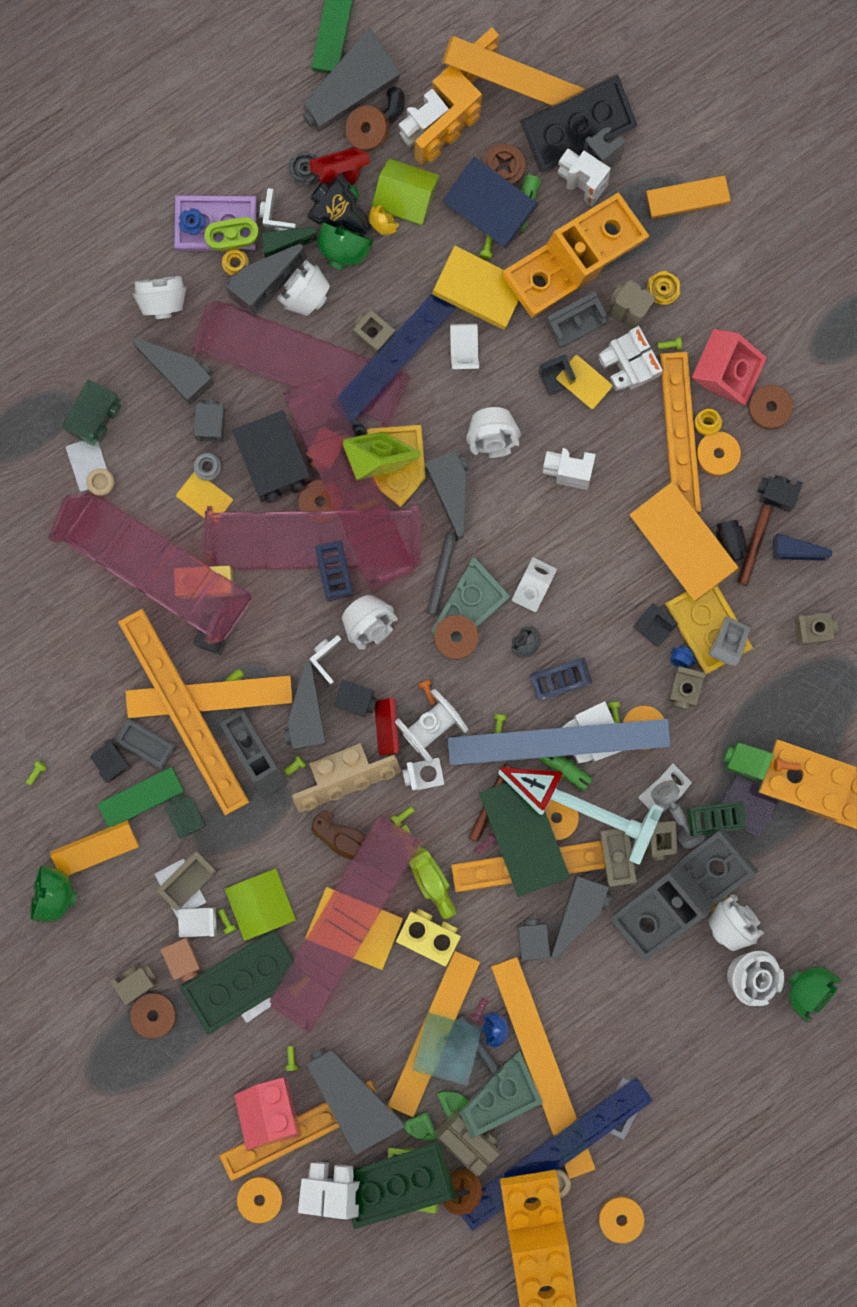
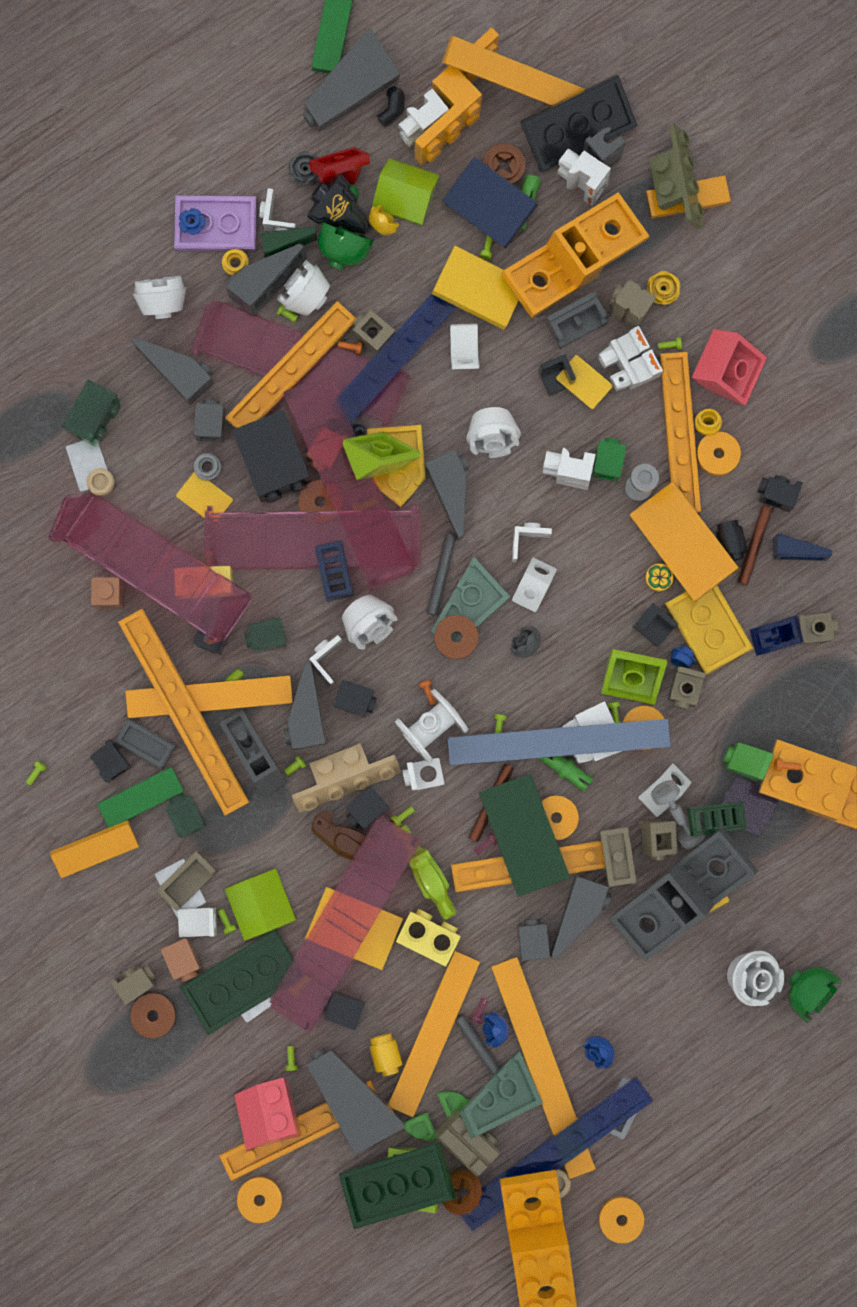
green cylinder [30,866,77,923] -> none
lime plate [204,217,259,251] -> none
white hips [298,1161,360,1220] -> none
dark orange piece [345,106,390,151] -> none
red slope [374,698,400,756] -> none
clear light blue slope [412,1012,482,1086] -> none
light aqua piece [498,768,664,865] -> none
dark blue slope [530,658,593,701] -> none
light grey slope [708,616,751,666] -> none
white cone [708,894,764,951] -> none
dark orange piece [748,385,793,430] -> none
none -> nougat brick [91,577,124,609]
none -> light orange tile [225,301,356,429]
none -> clear green brick [244,617,287,653]
none -> lime piece [276,304,298,322]
none -> black brick [321,990,365,1030]
none -> orange piece [338,341,363,355]
none -> black brick [346,786,389,829]
none -> yellow brick [369,1033,403,1076]
none -> white bracket [512,523,552,563]
none -> blue plate [583,1036,615,1069]
none -> green brick [591,438,627,482]
none -> lime slope [601,649,667,705]
none -> light grey wheel [624,464,659,502]
none -> tile [645,564,673,592]
none -> olive bracket [649,124,704,229]
none -> clear blue slope [750,616,804,656]

